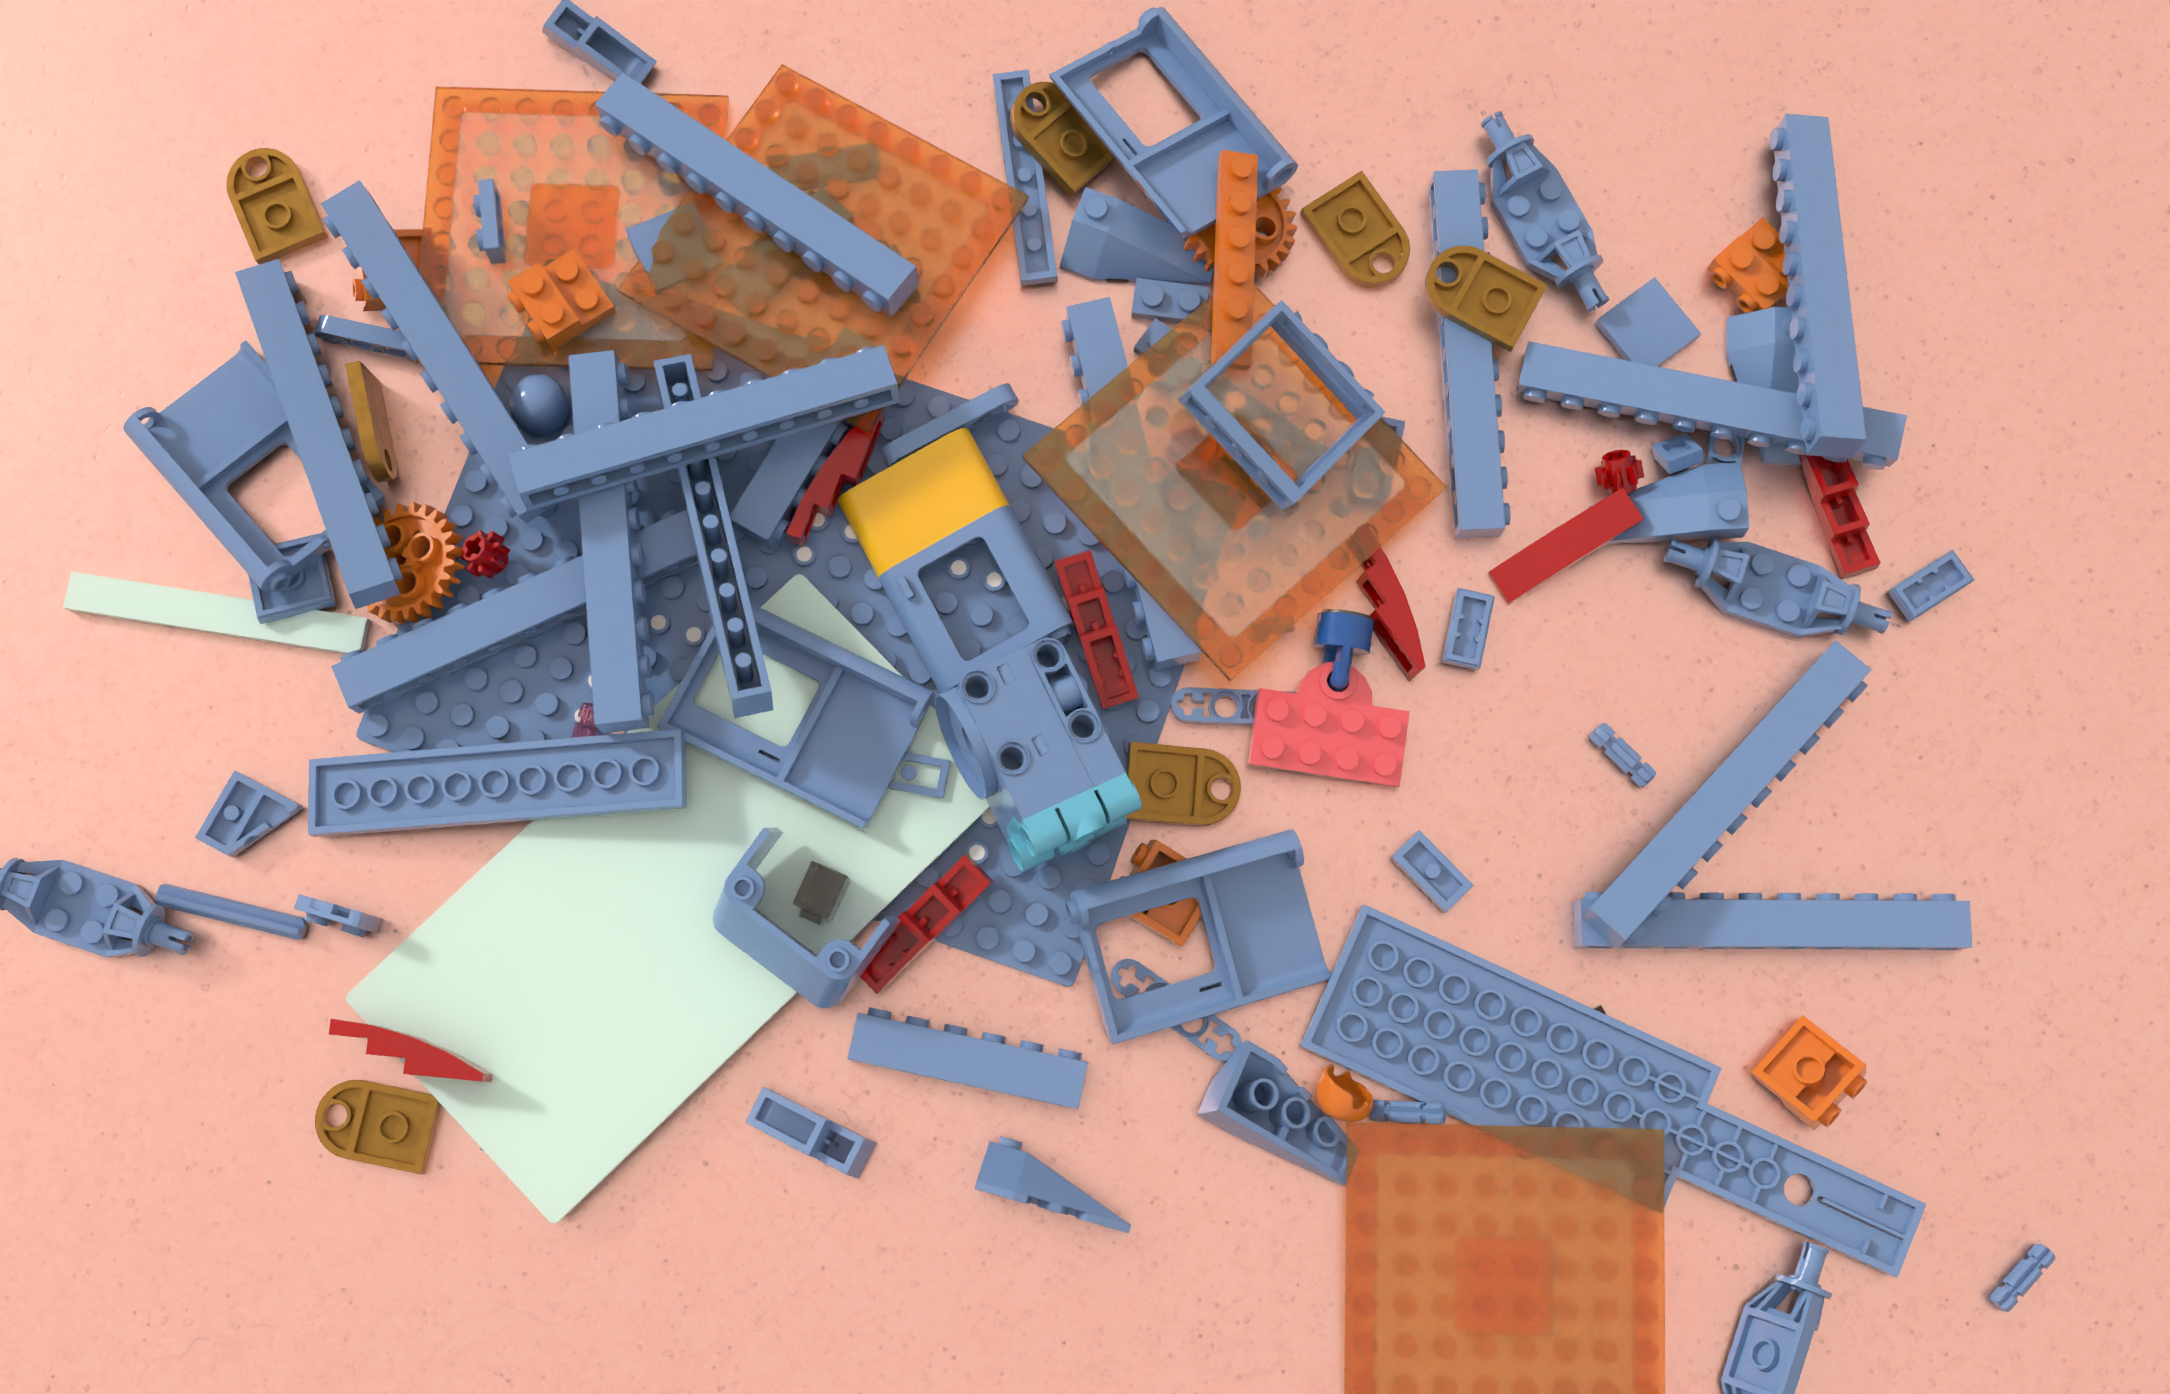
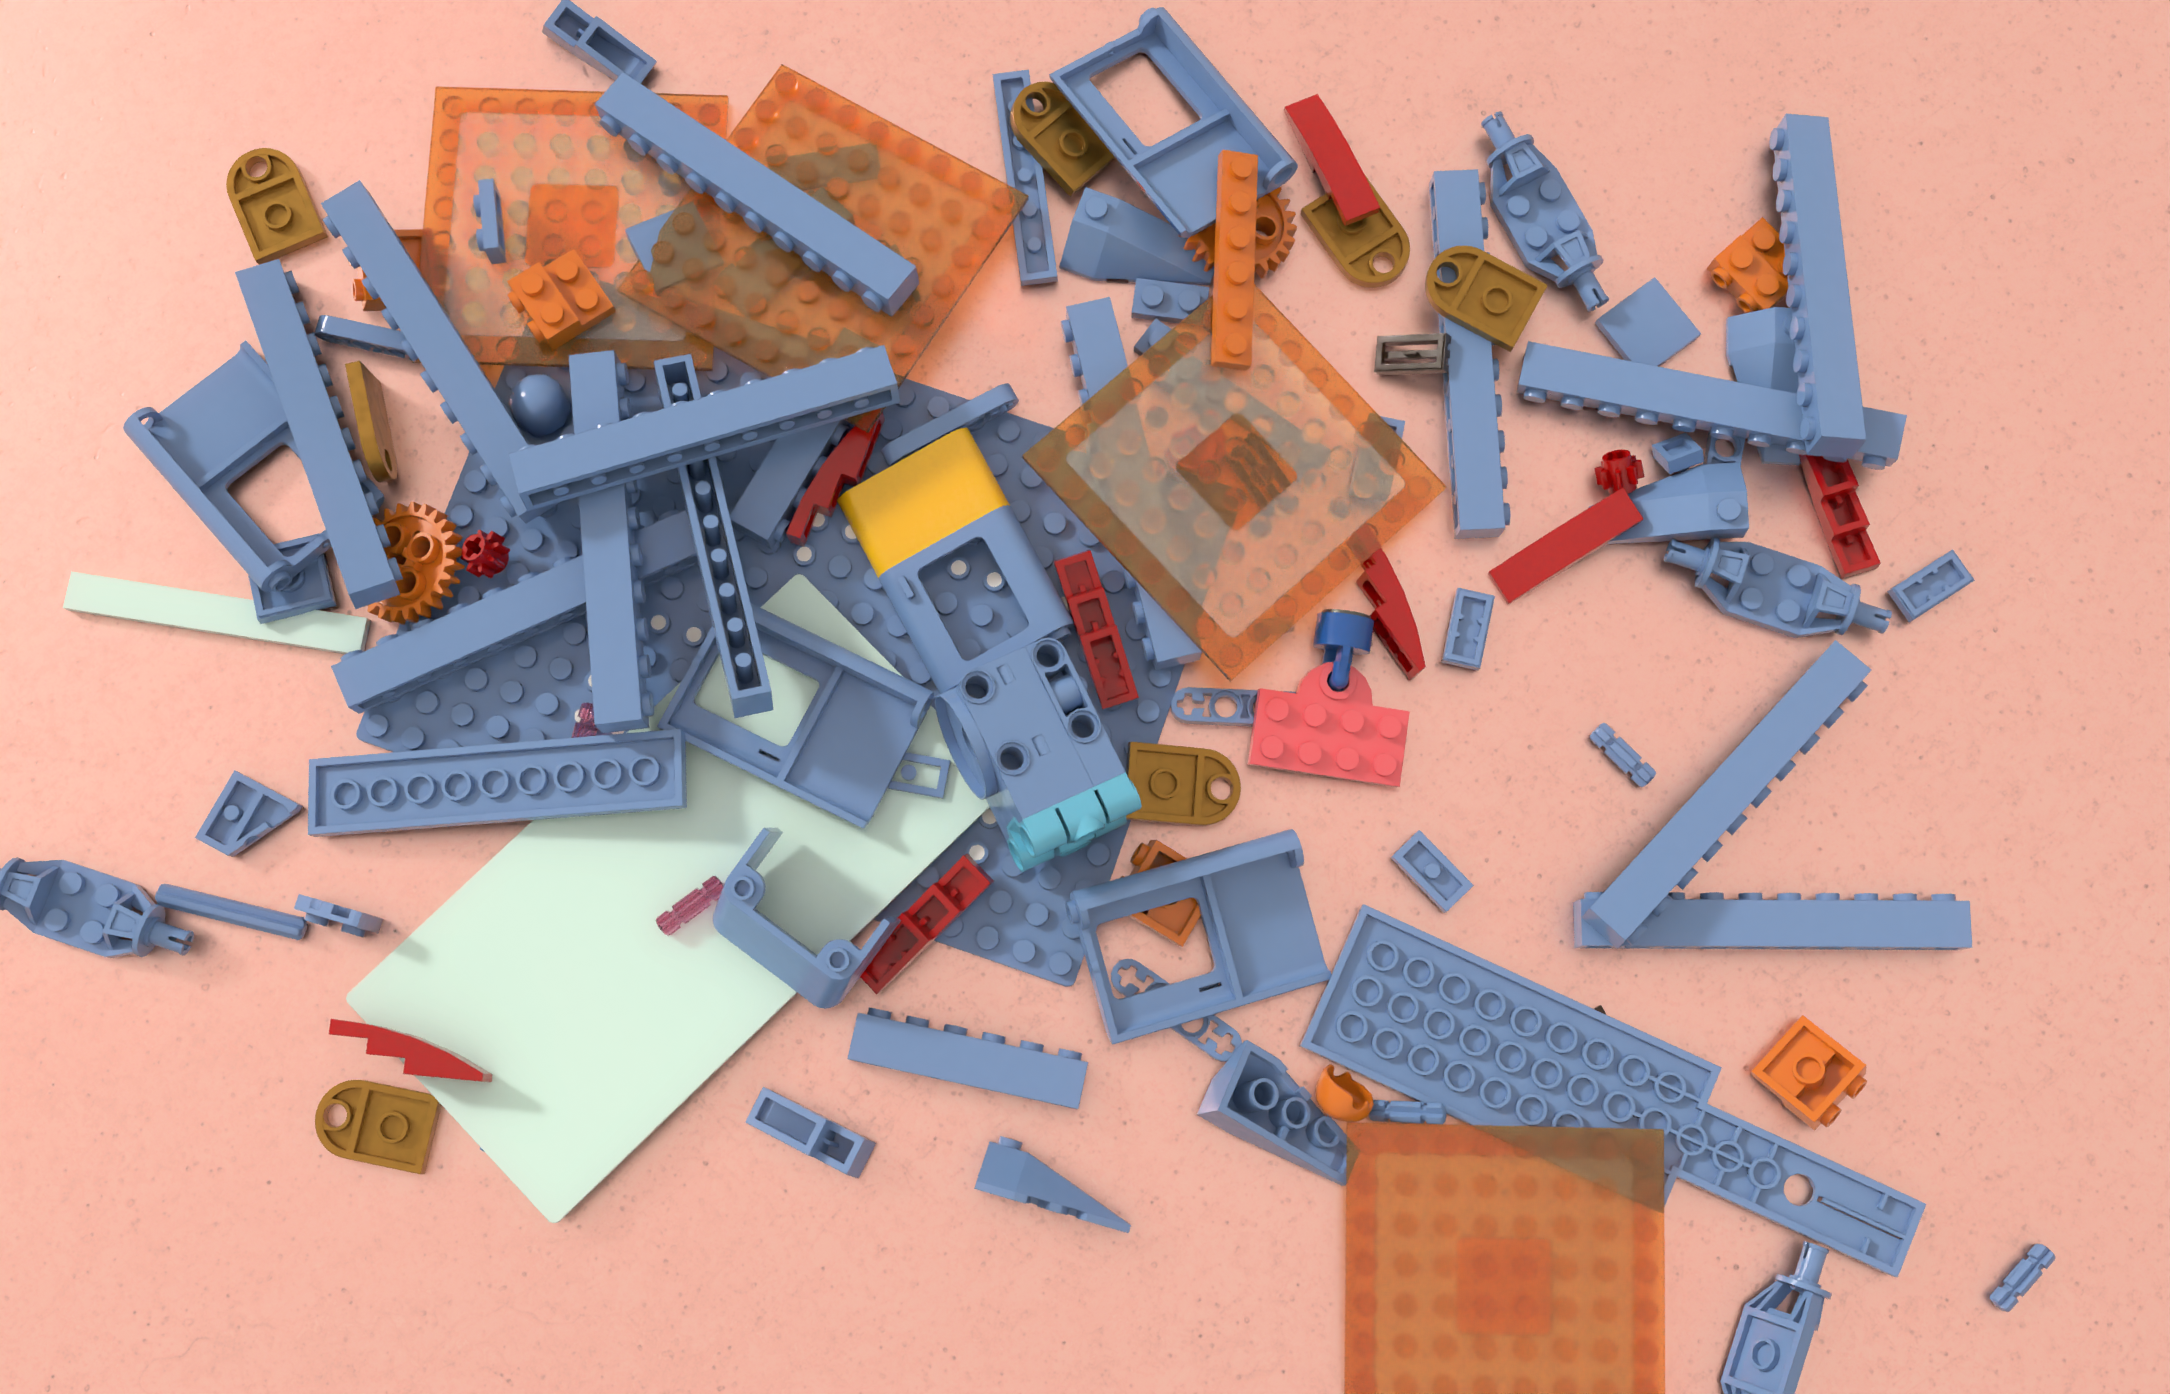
clear smoke brick [792,861,851,925] -> none
medium blue window [1178,300,1385,511] -> none
none -> clear pink axle [655,876,724,936]
none -> red slope [1284,94,1380,226]
none -> tile [1374,333,1451,375]

